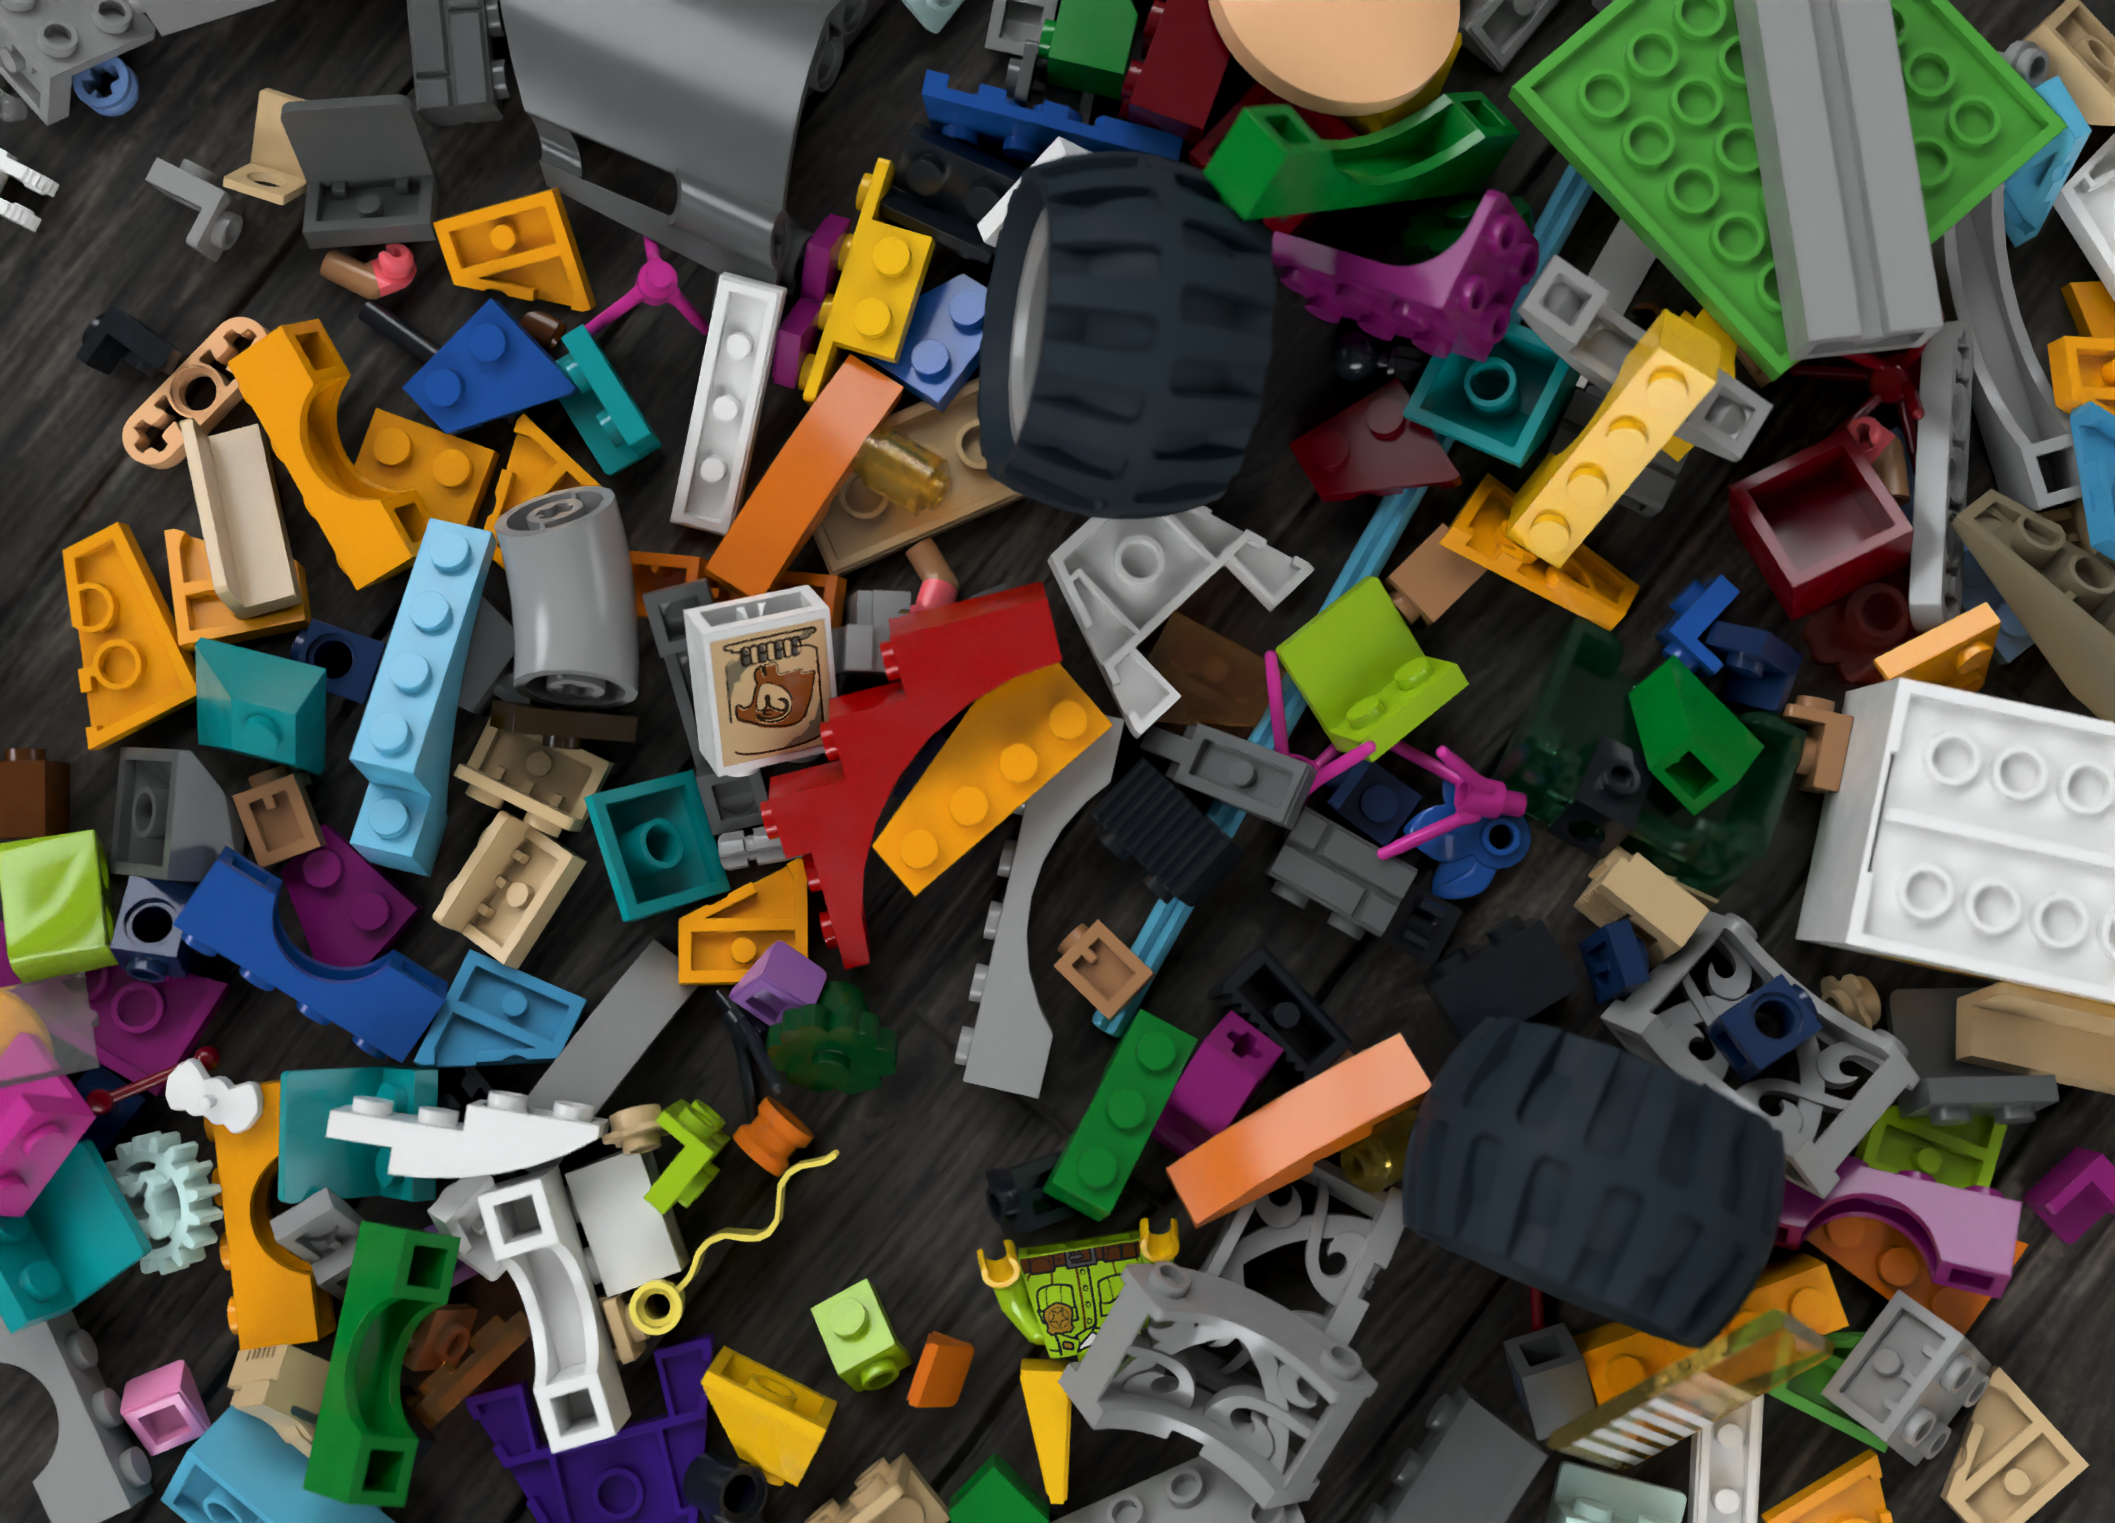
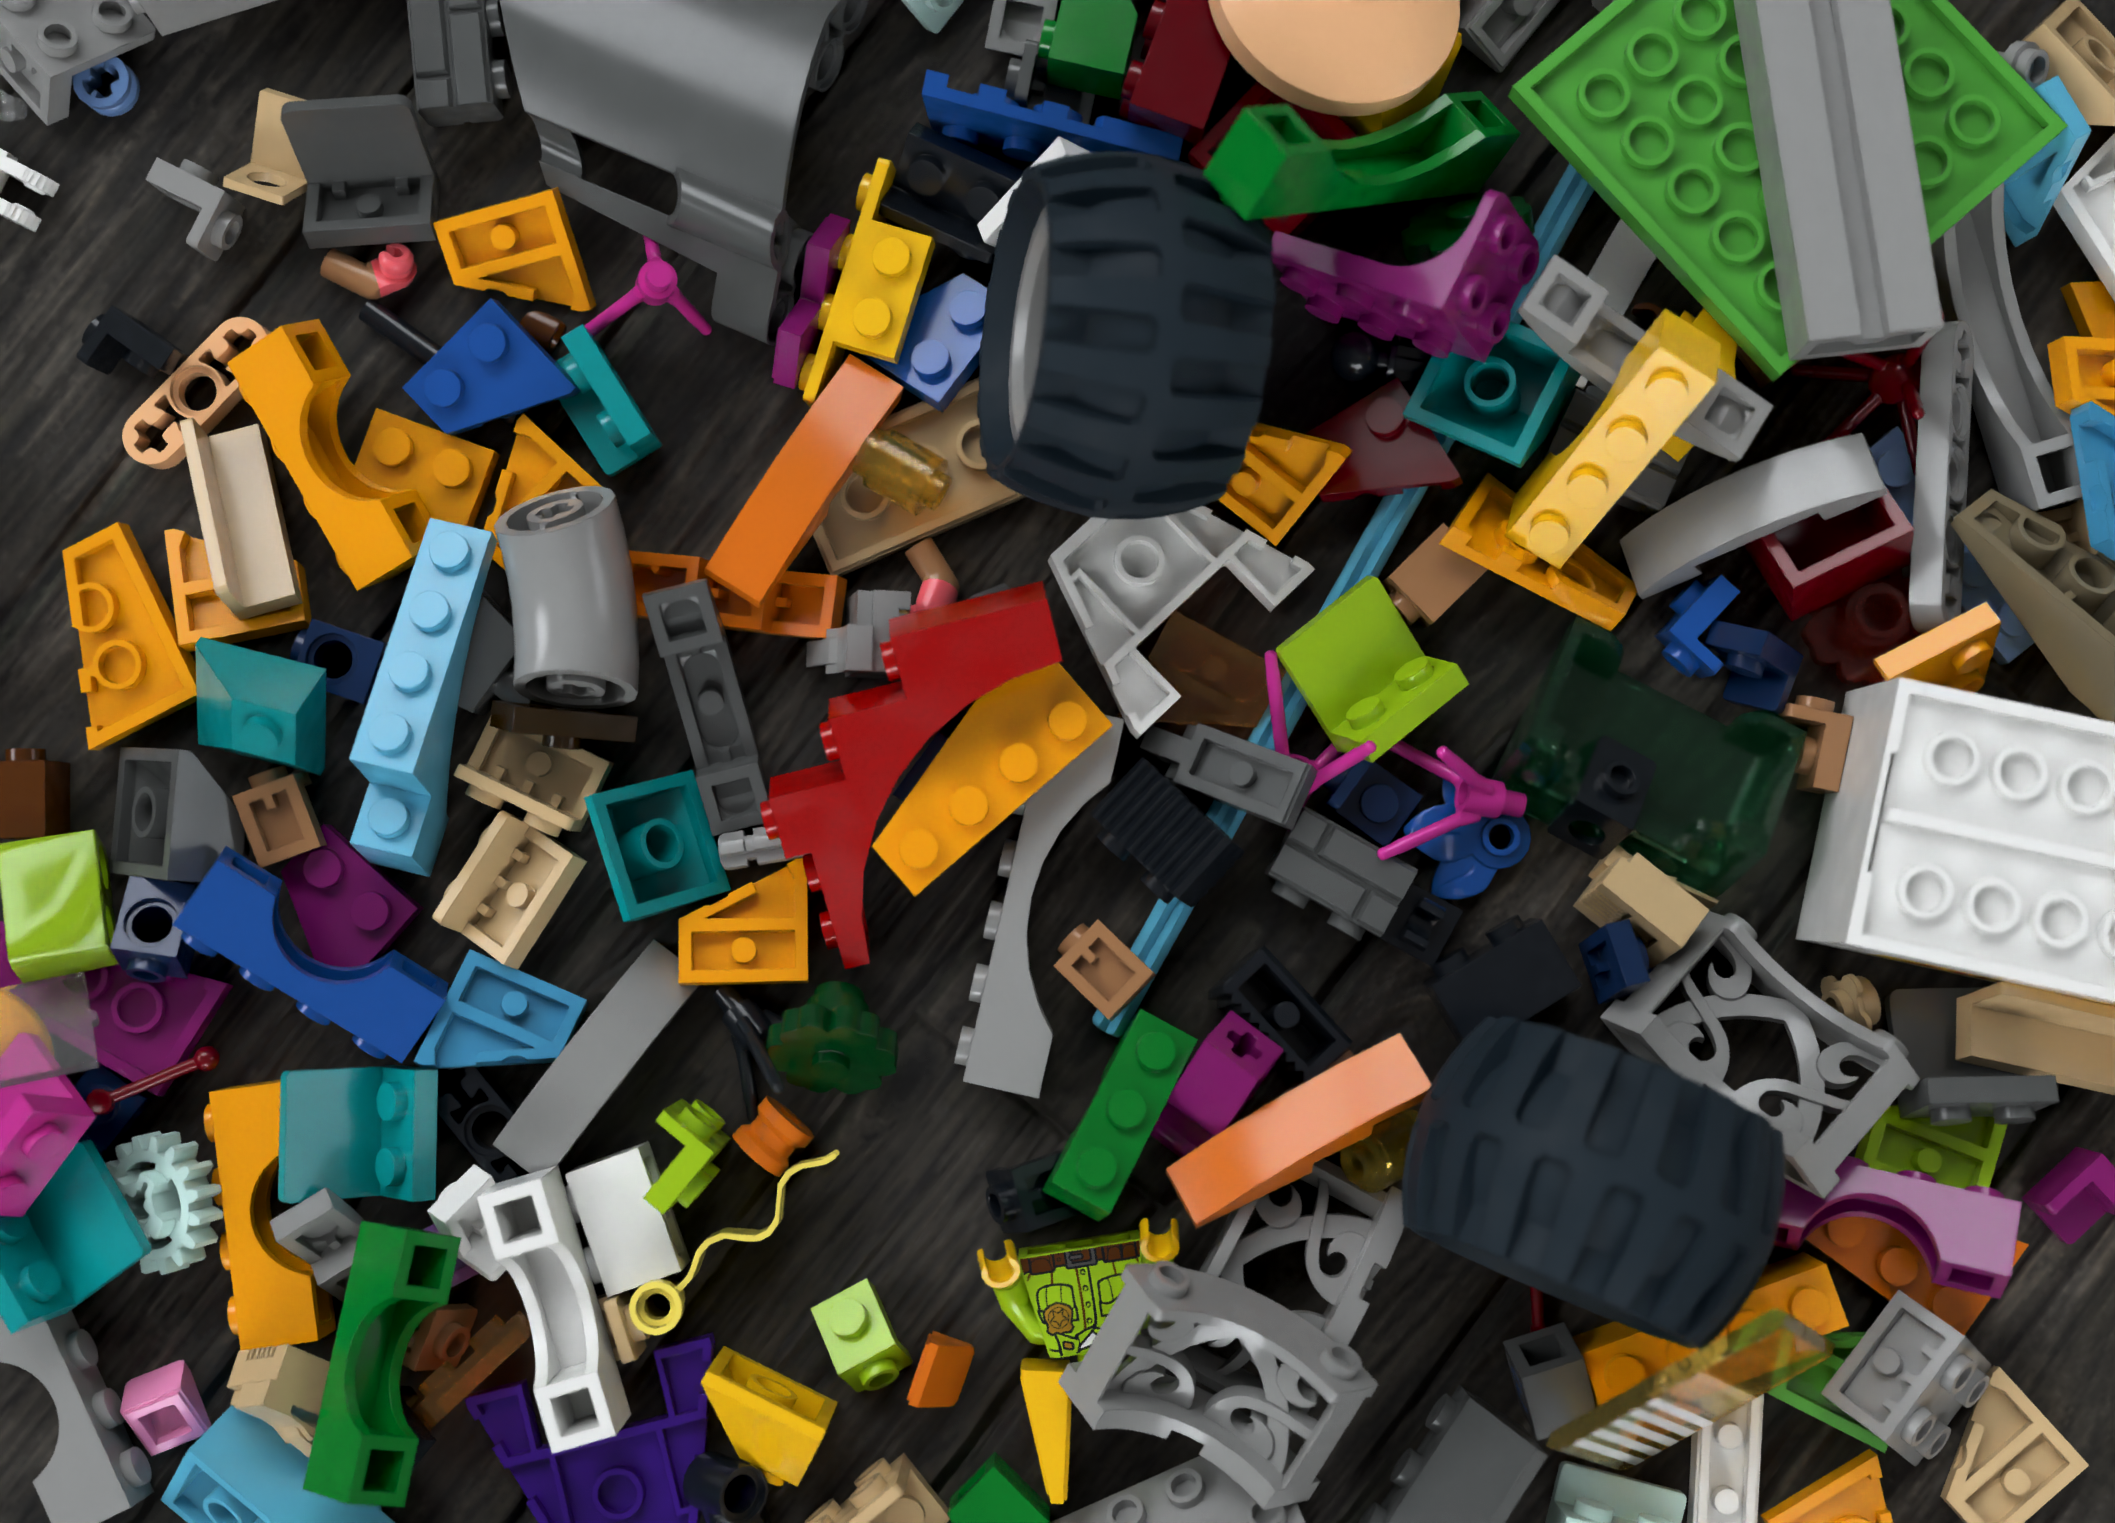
white piece [165,1058,264,1134] -> none
white slope [326,1090,610,1178] -> none
tan plate [602,1104,670,1155] -> none
white tile [670,272,787,536] -> none
brick [683,585,837,777] -> none
medium lavender slope [729,940,827,1026] -> none
green slope [1628,654,1765,816] -> none
dark blue brick [1704,973,1823,1083] -> none
arm [1846,416,1911,507] -> none
none -> light orange wing [1218,422,1353,546]
none -> light grey slope [1619,433,1888,599]

